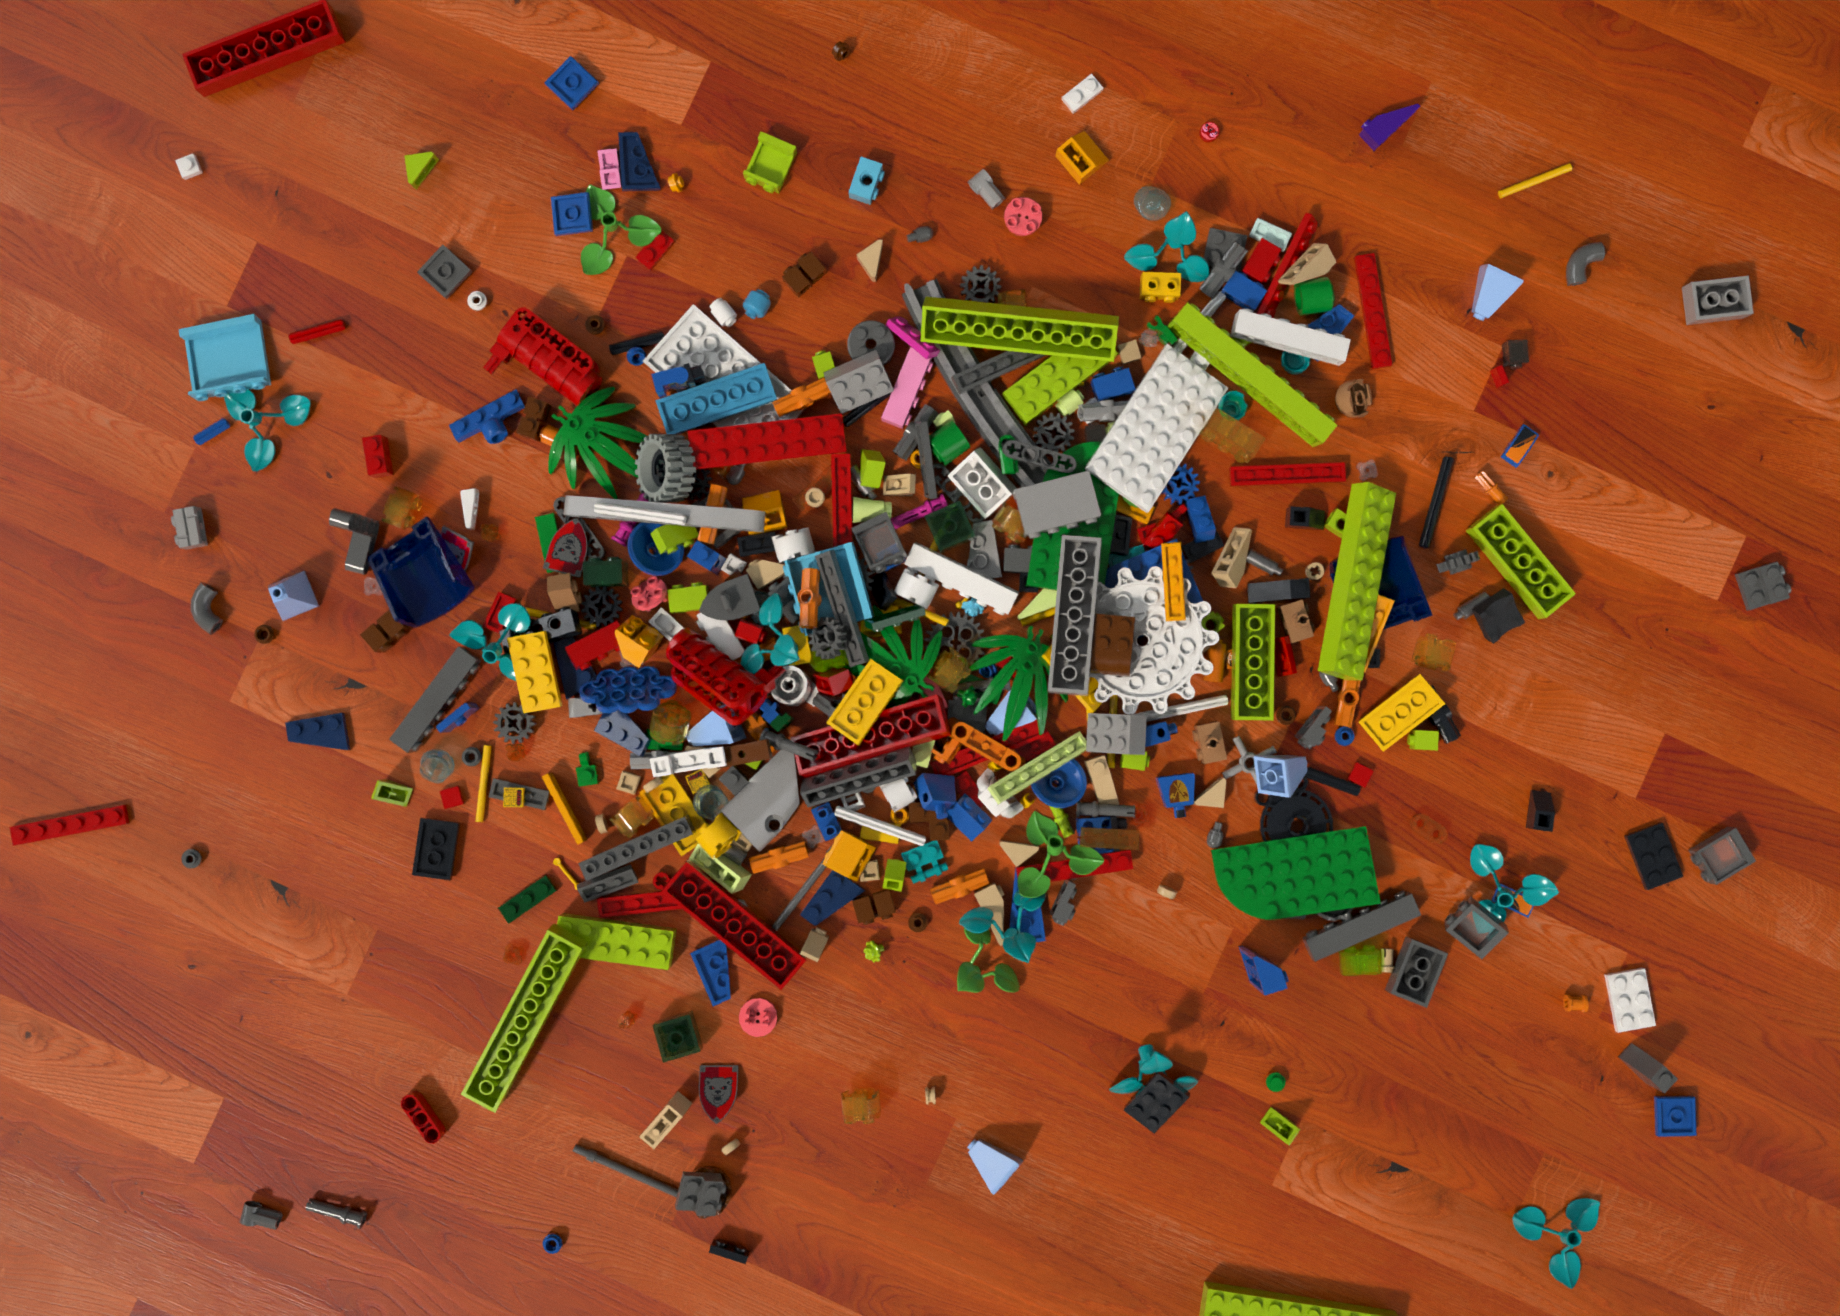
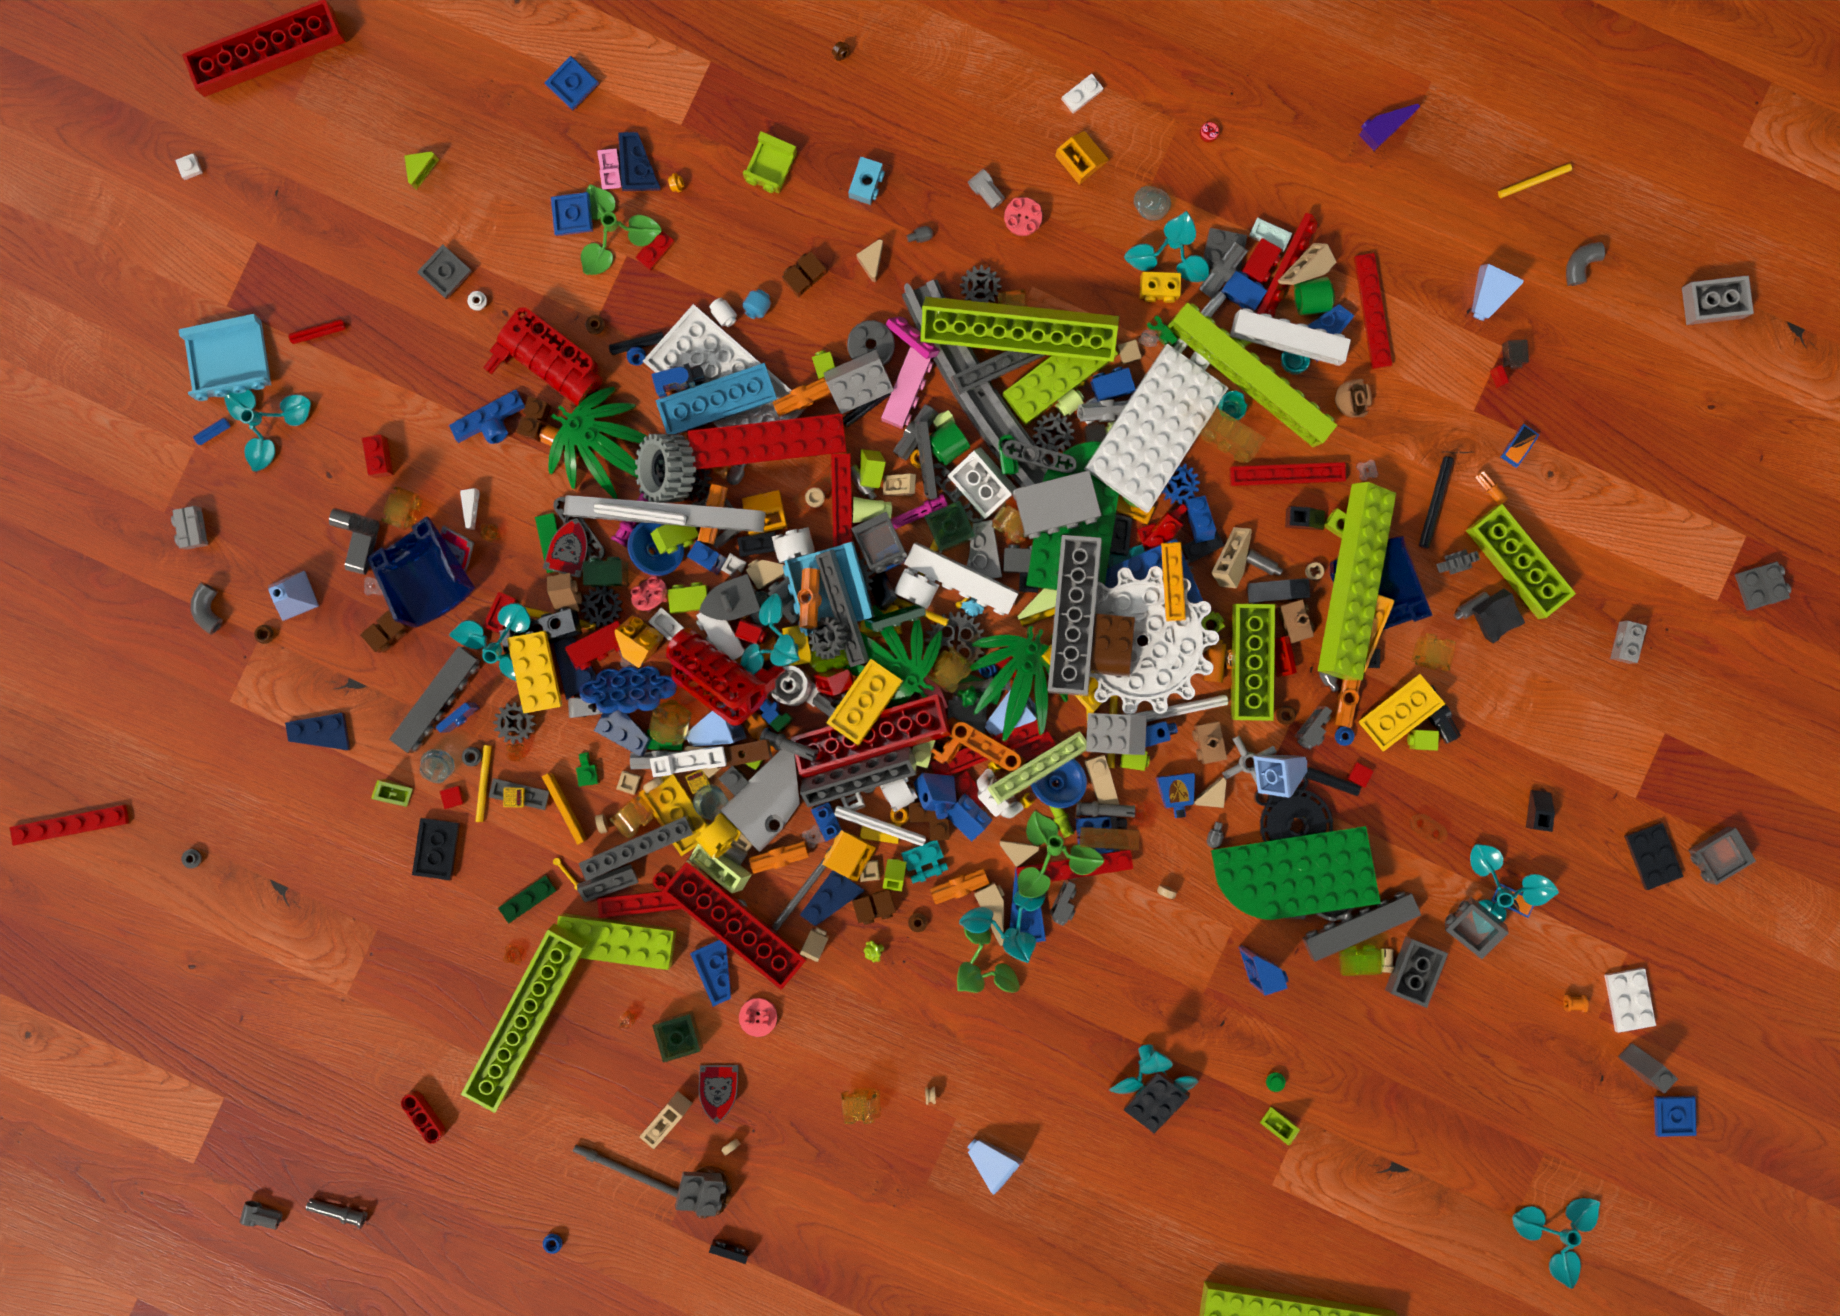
none -> light grey brick [1610,621,1647,664]

